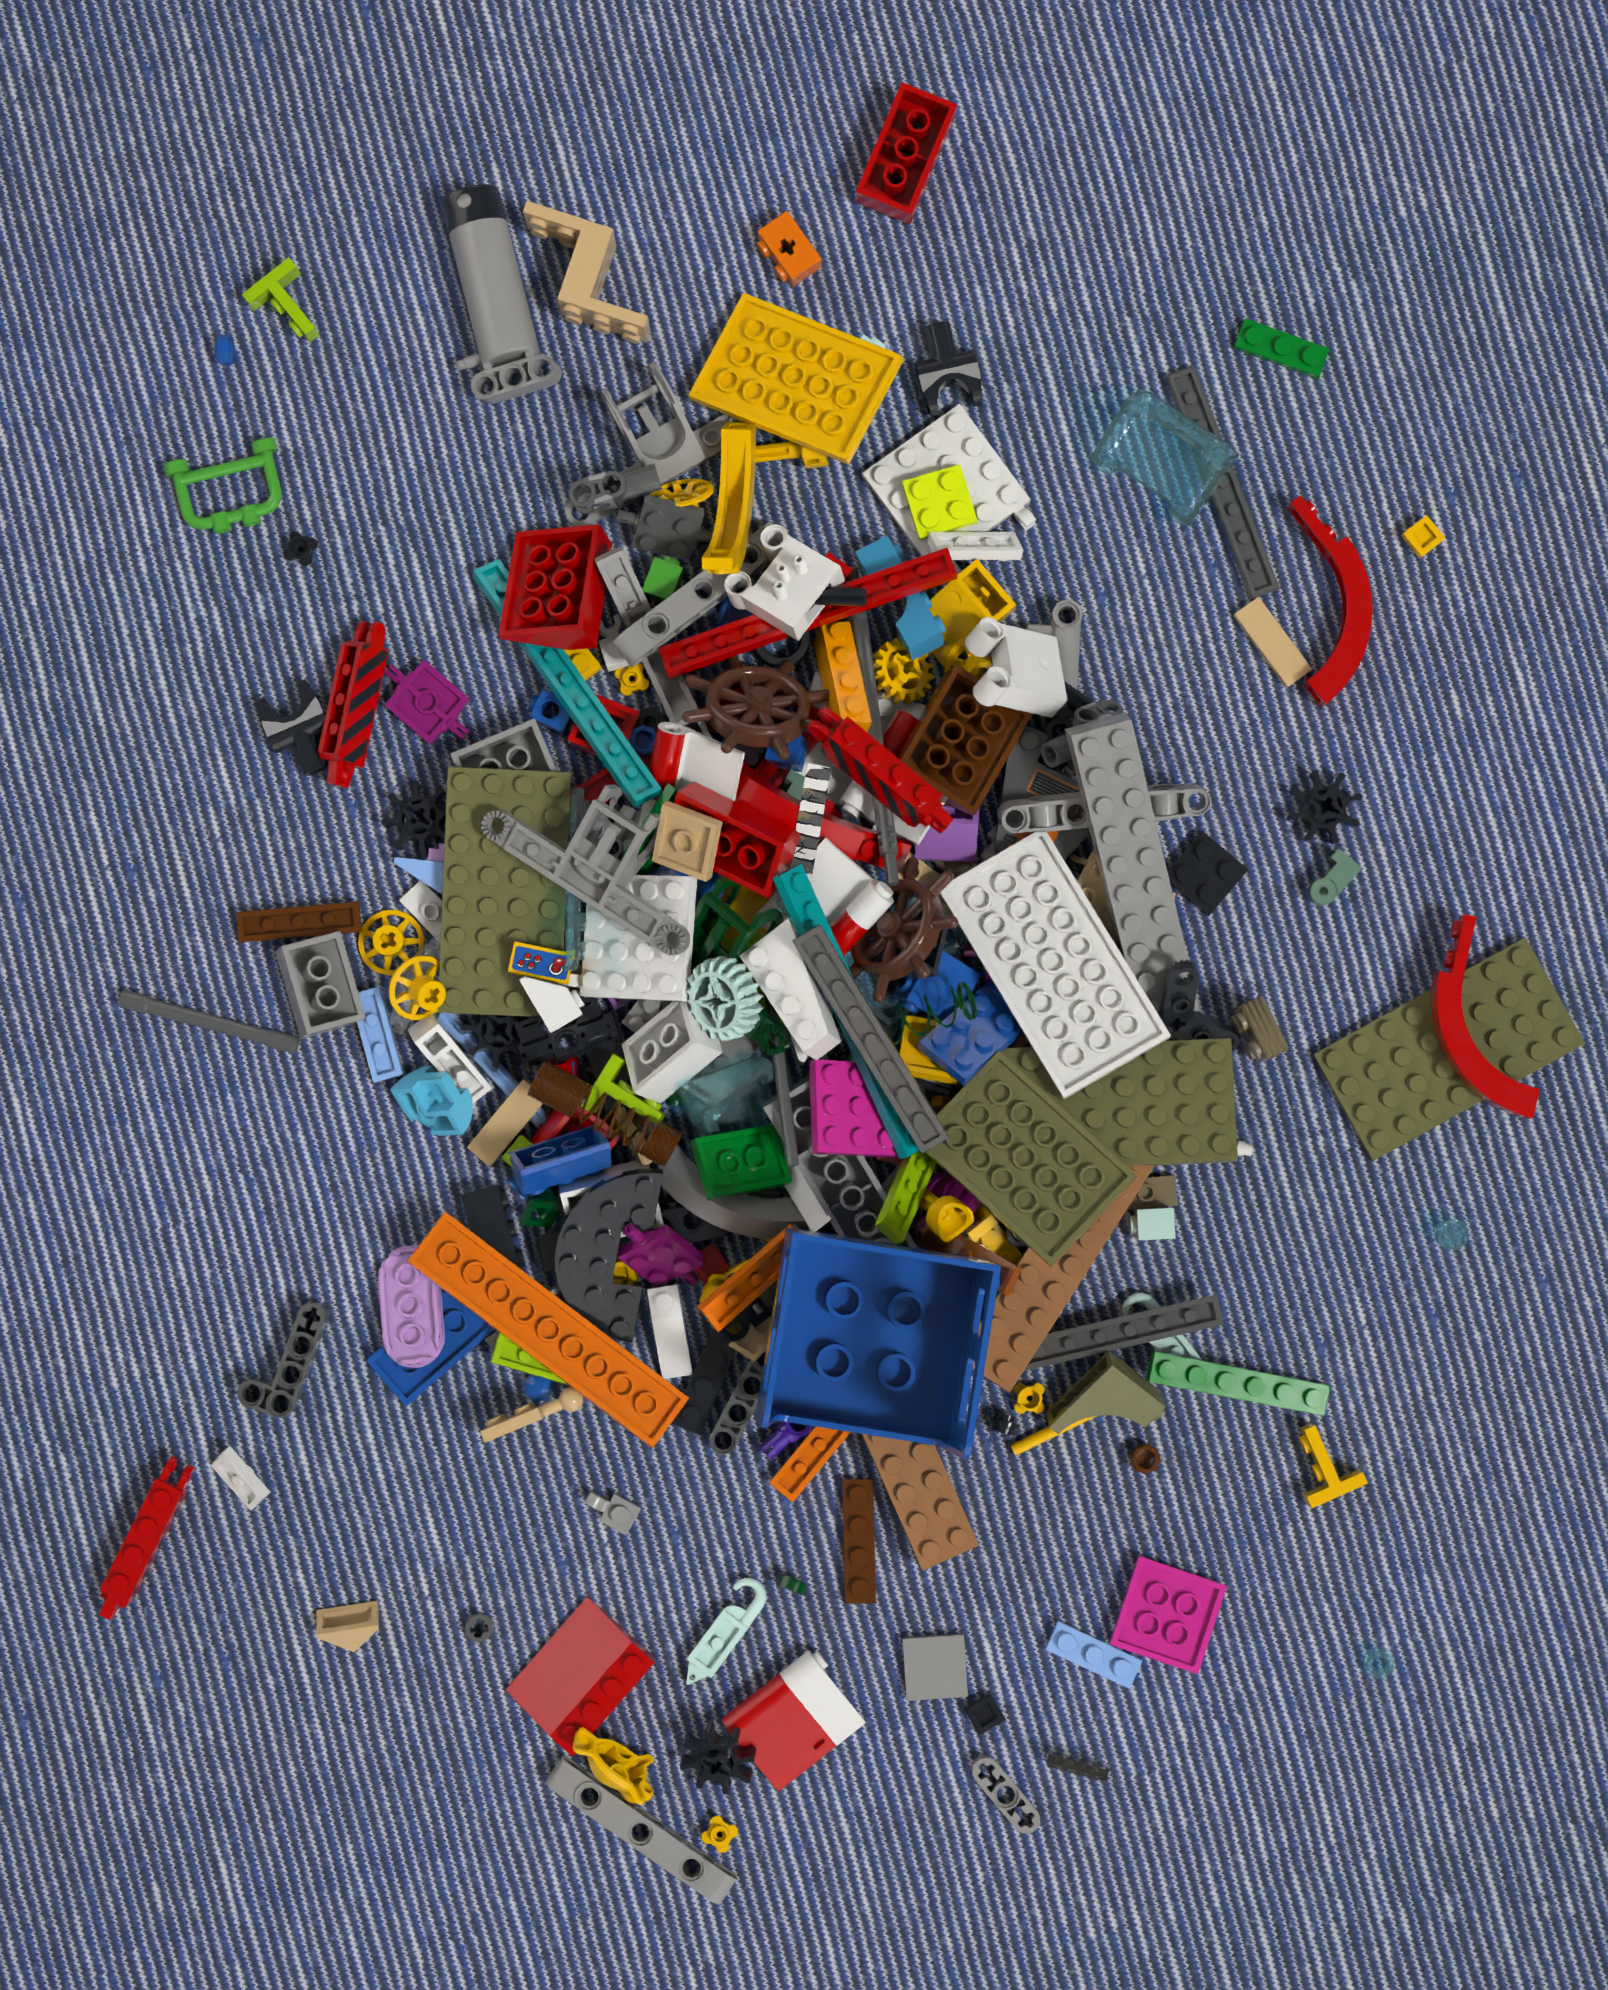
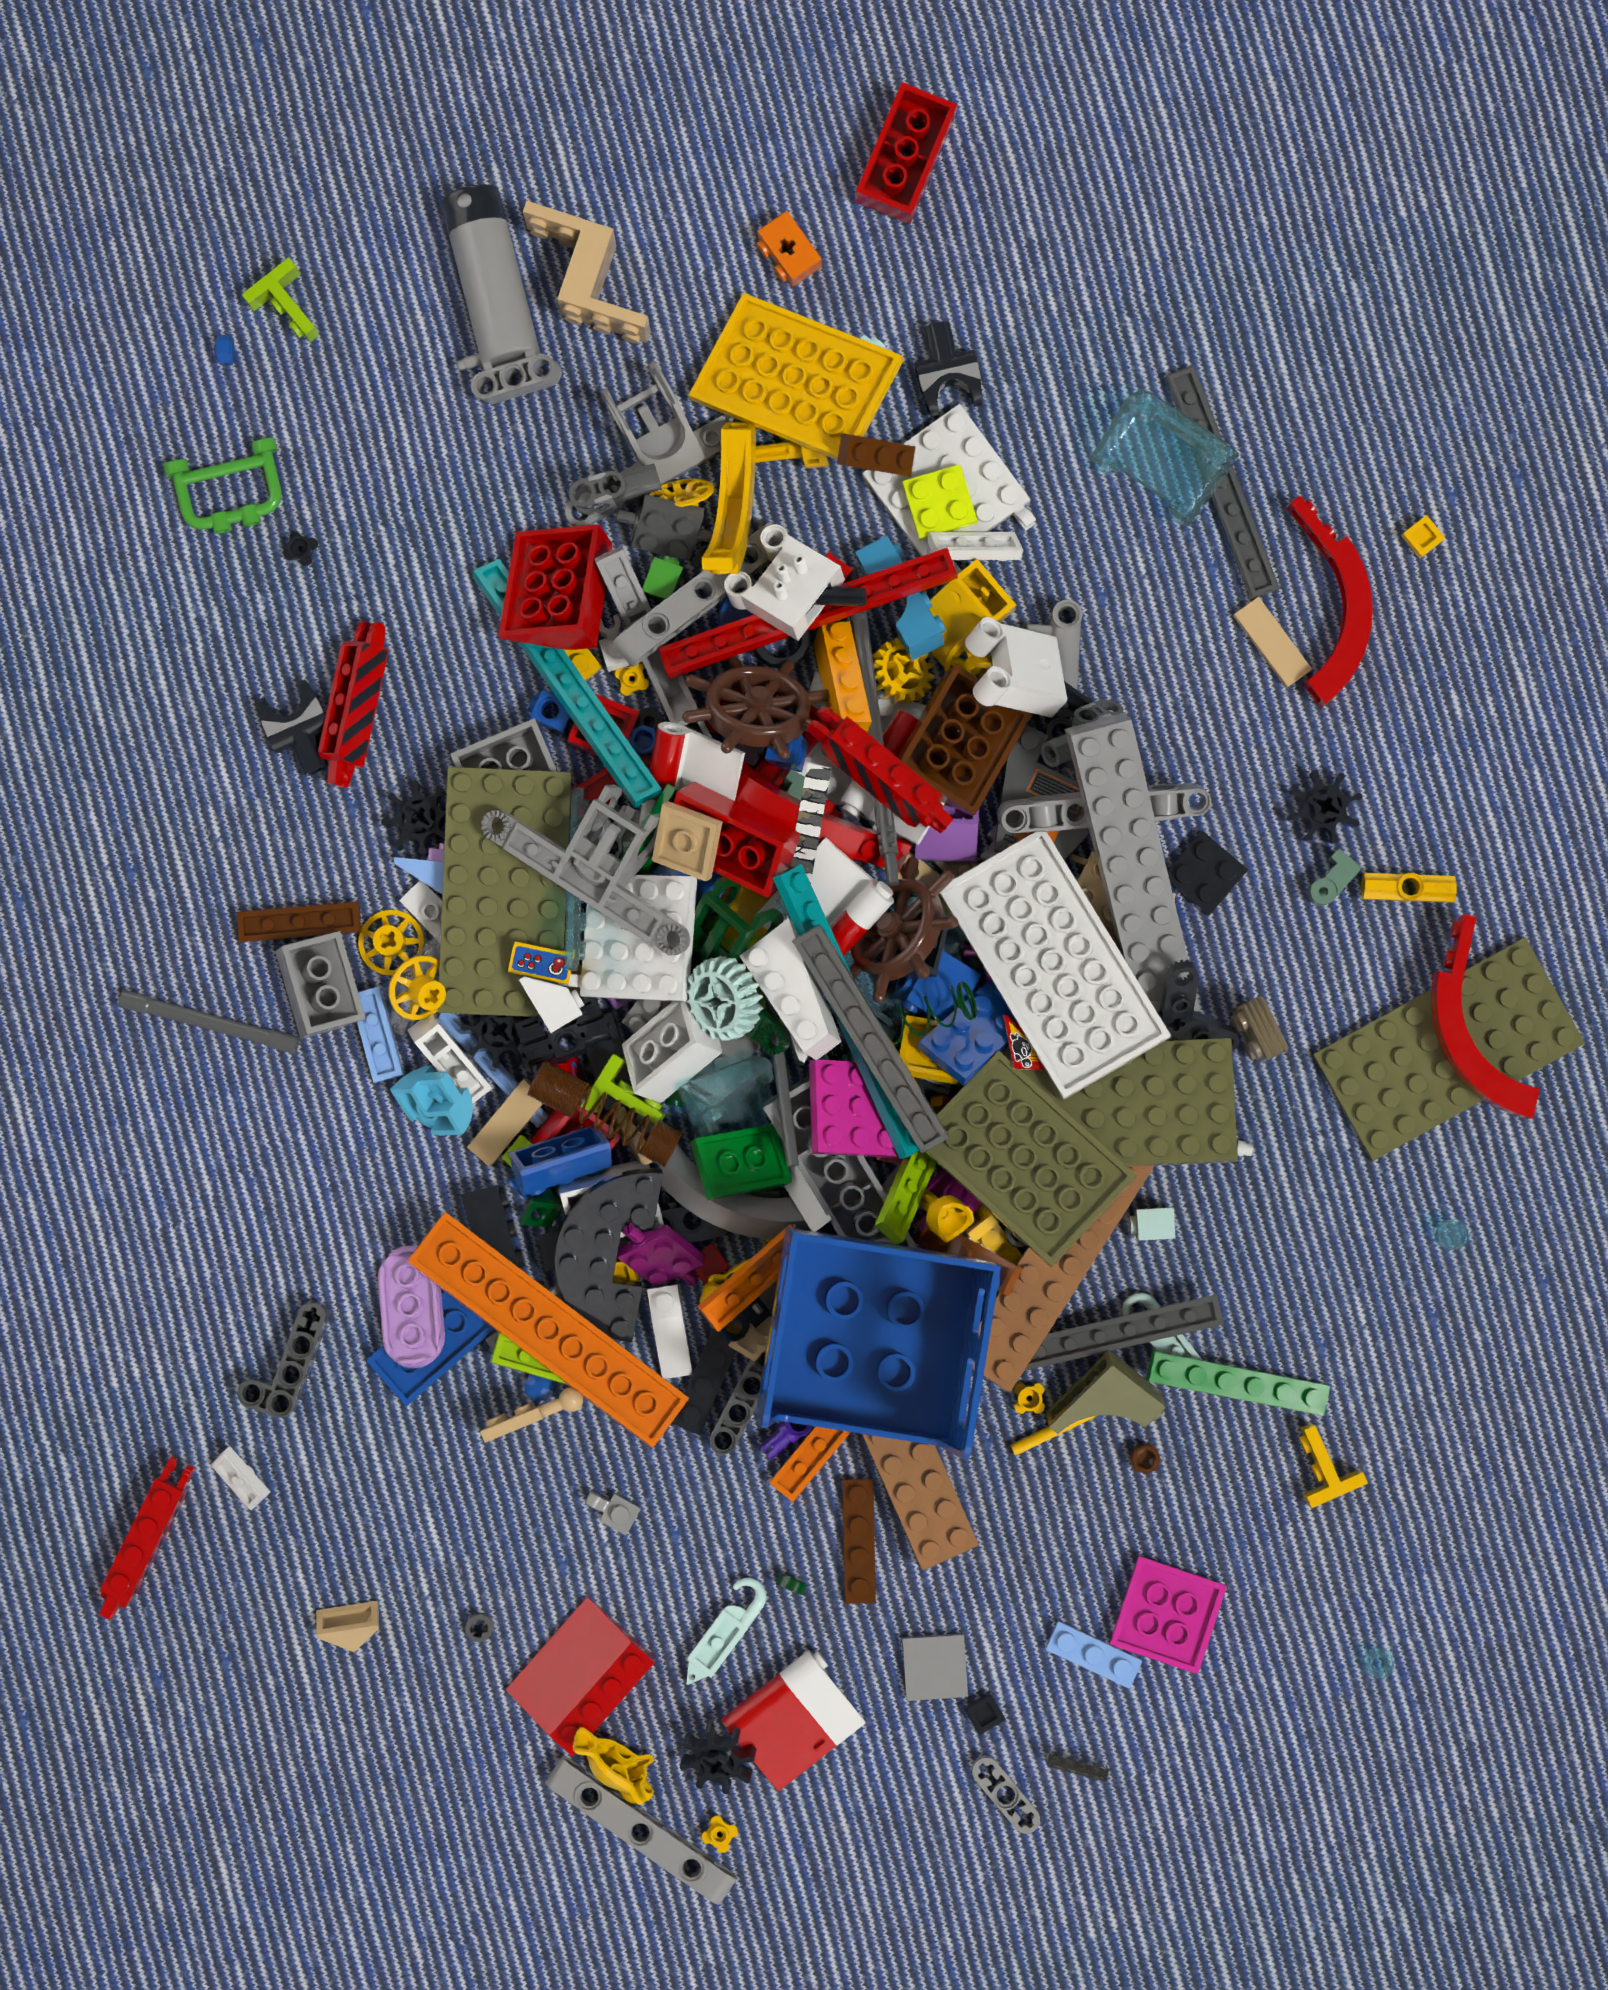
magenta plate [384,660,471,746] -> none
black plate [990,1412,1020,1436] -> none
dark tan plate [1127,1175,1178,1210] -> none
green plate [1233,318,1330,379] -> none
none -> reddish brown plate [837,433,916,477]
none -> sticker [1003,1015,1044,1070]
none -> yellow piece [1361,873,1457,903]

